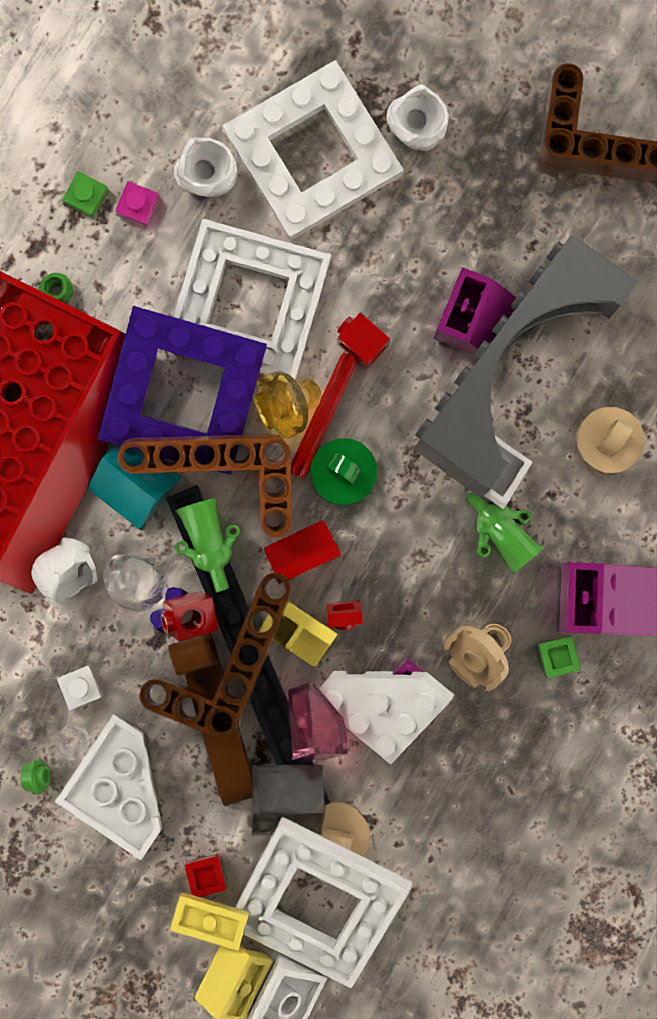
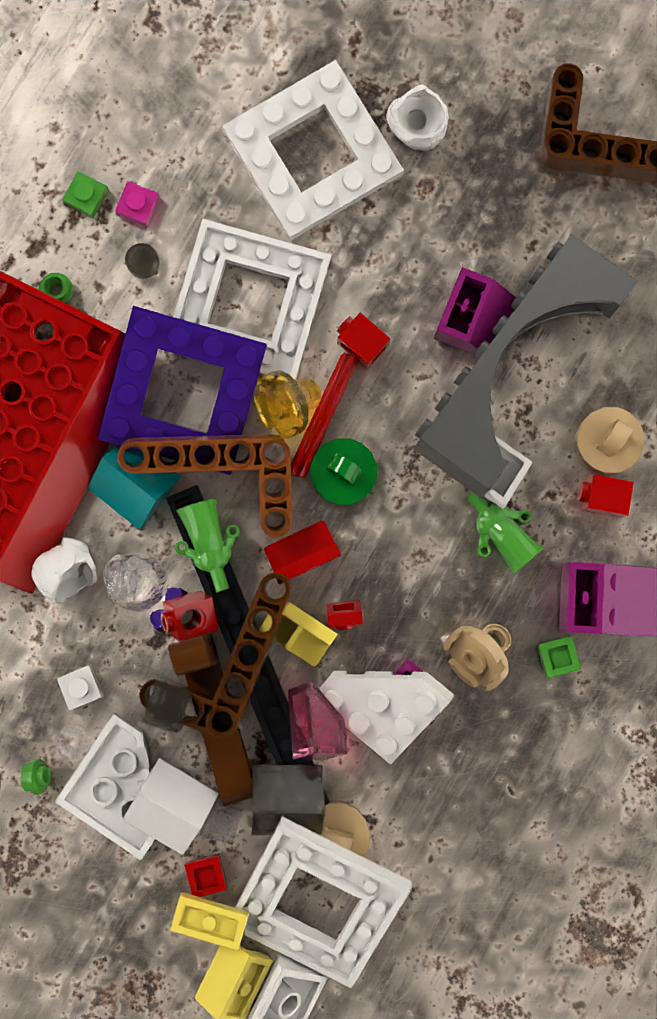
white hair [174,137,238,198] -> none
none -> white slope [122,758,219,855]
none -> clear smoke tile [125,243,160,279]
none -> clear smoke panel [142,678,190,733]
none -> red brick [578,474,634,518]

